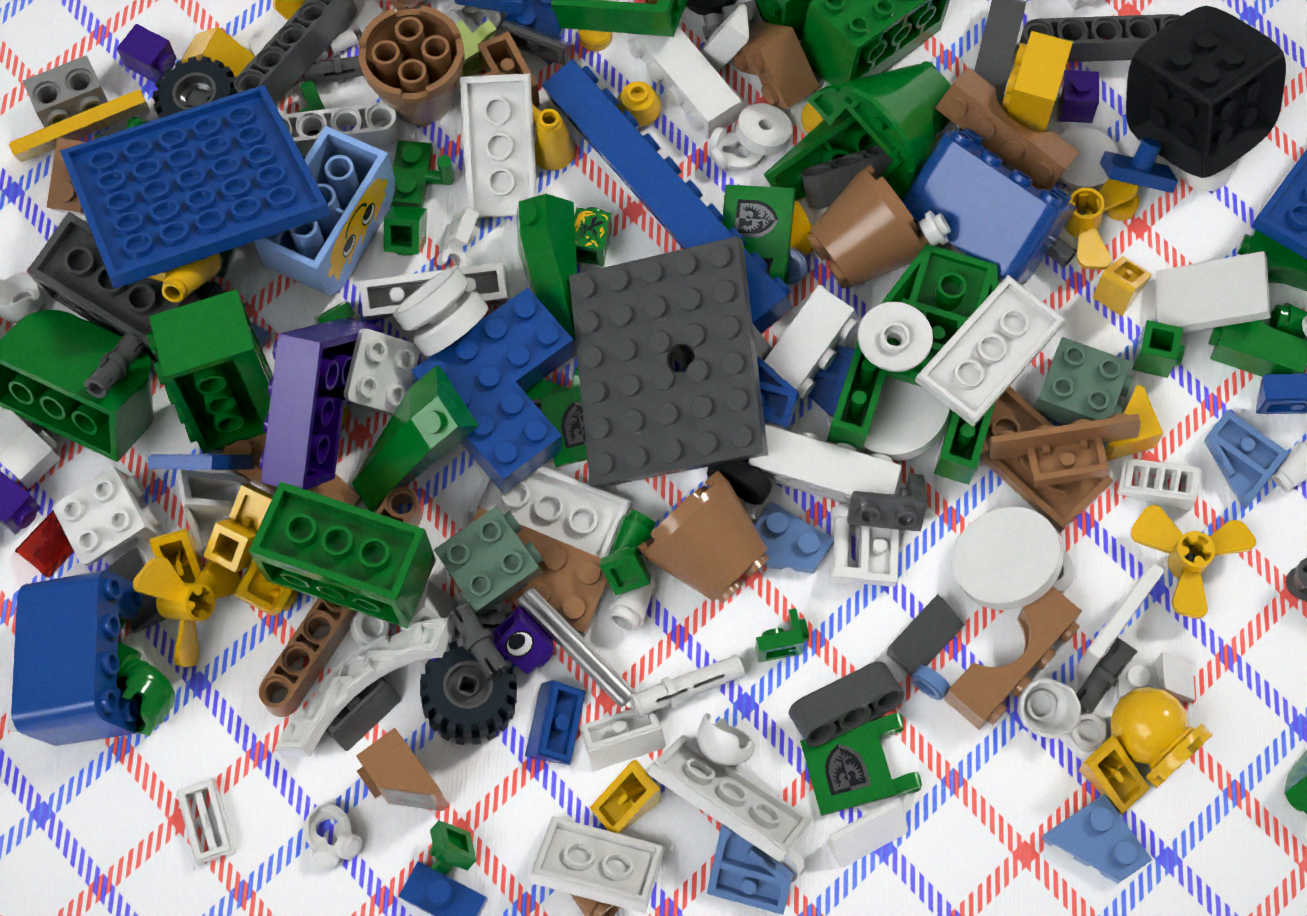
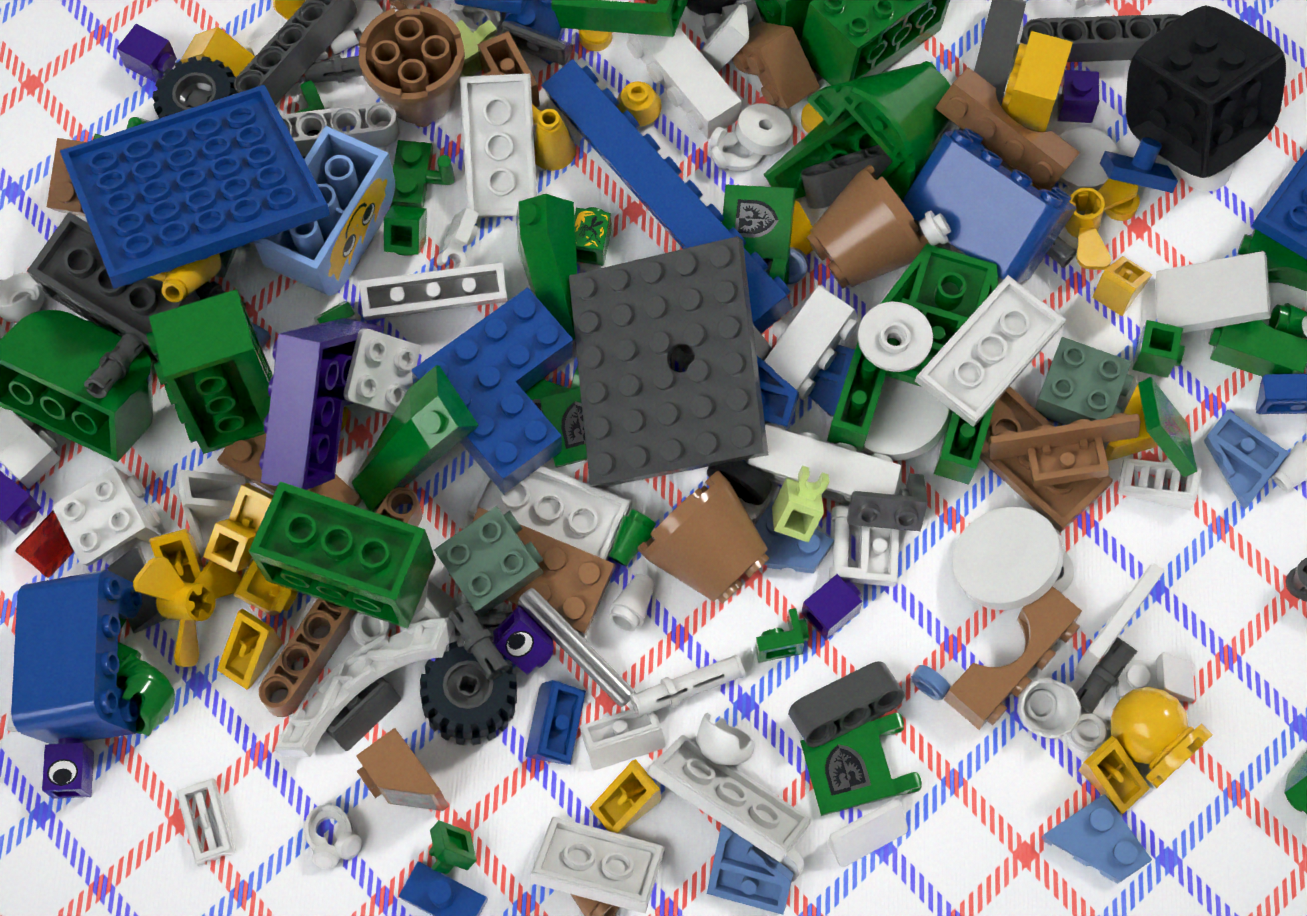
yellow tile [8,89,150,162] -> none
light grey brick [22,55,108,128] -> none
tile [148,454,254,470] -> none
white wheel [393,266,489,356] -> none
green tile [600,545,651,596] -> none
dark grey slope [886,594,965,676] -> none
yellow piece [1130,505,1257,619] -> none
none -> dark purple brick [42,738,94,799]
none -> yellow slope [217,608,283,690]
none -> yellowish green brick [772,465,830,543]
none -> dark purple brick [801,574,863,641]
none -> green tile [1138,377,1197,477]

